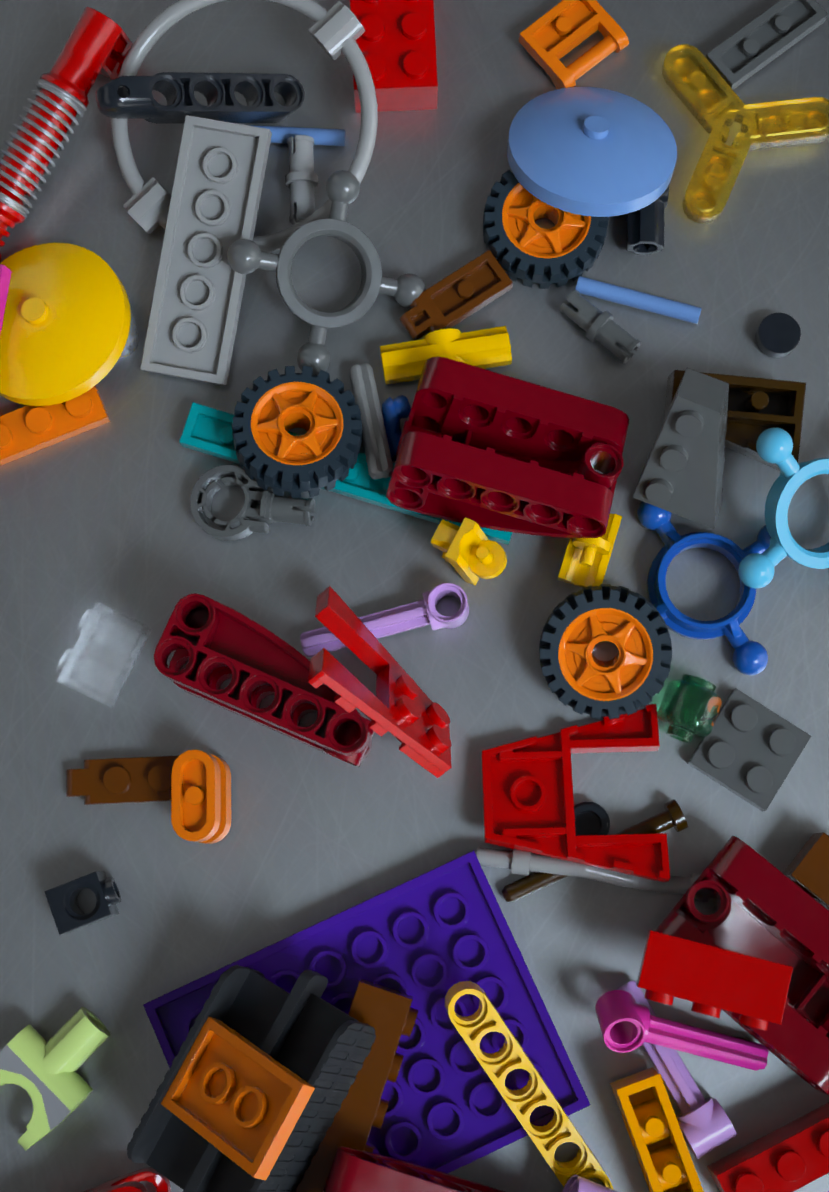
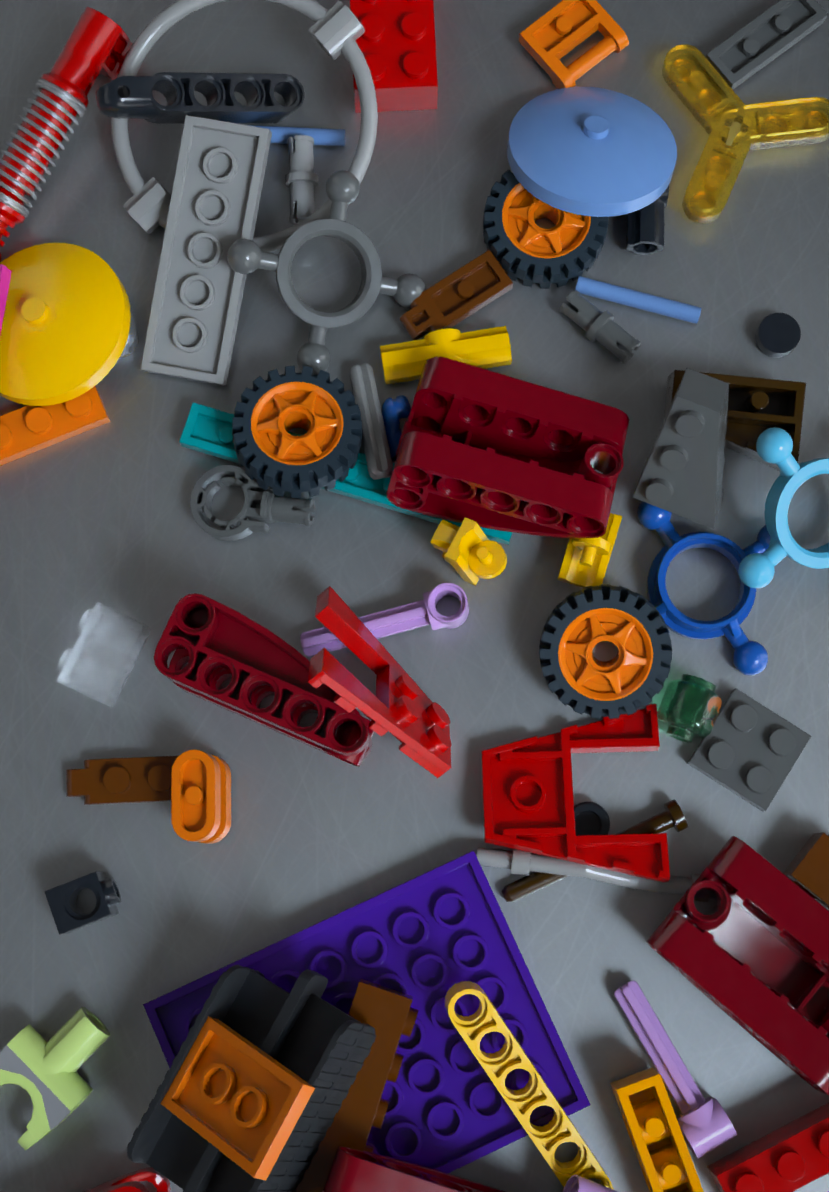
dark pink axle [595,990,768,1071] -> none
red brick [636,930,793,1031] -> none

